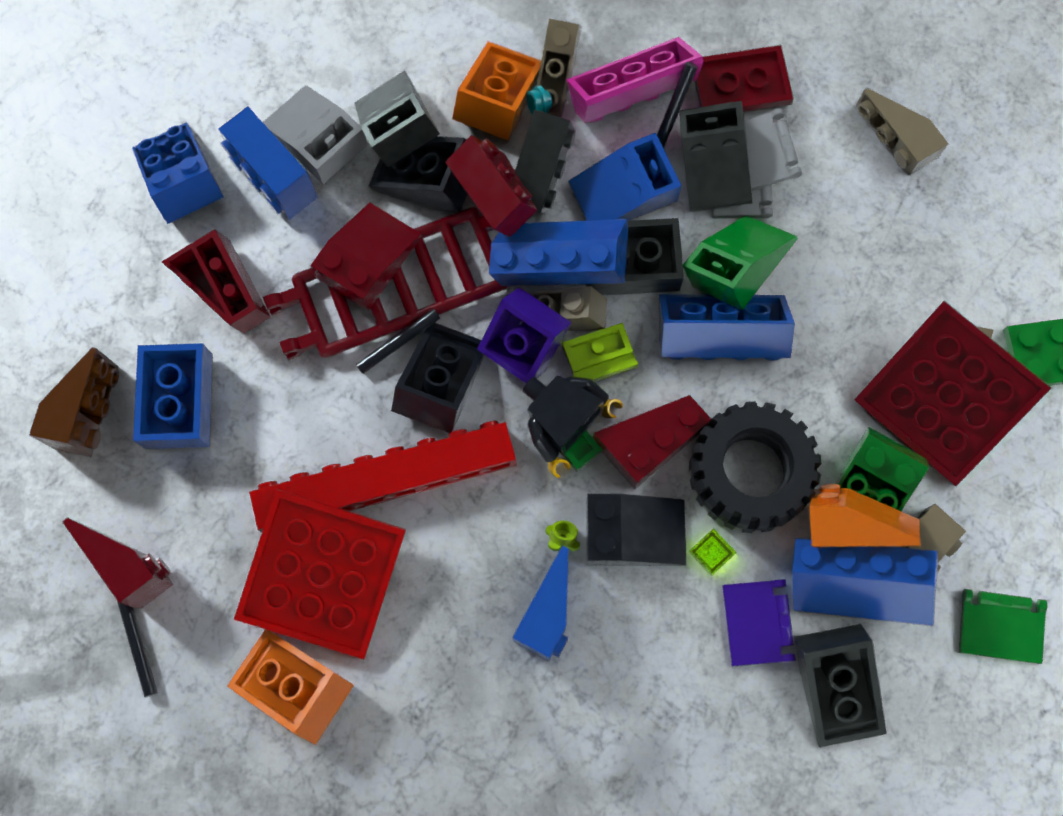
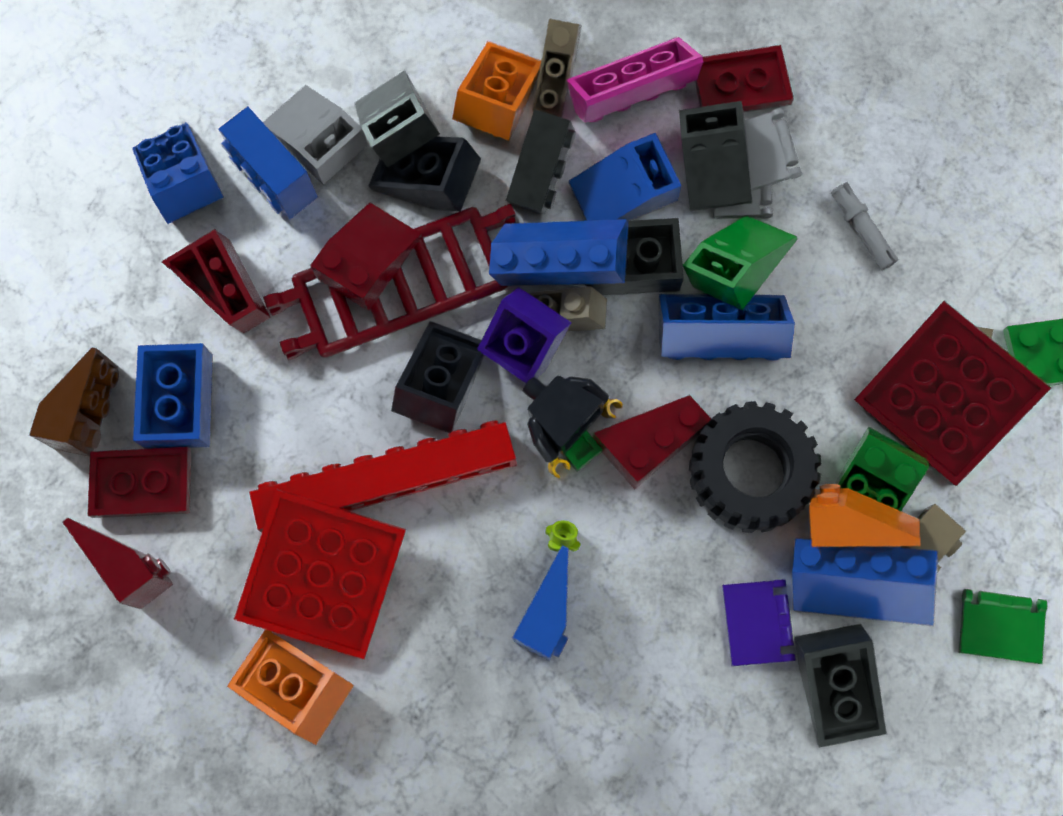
black bar [117,601,158,698] -> none
black bar [356,308,441,374] -> none
dark red wedge [445,135,537,237] -> none
teal plate [526,85,552,115] -> none
lime plate [562,322,638,382] -> none
black slope [586,494,686,566] -> none
black bar [657,62,698,149] -> none
clear neon green tile [689,528,737,576] -> none
dark tan slope [856,88,949,175] -> none
none -> dark red plate [87,447,191,518]
none -> light grey pin [831,182,899,271]

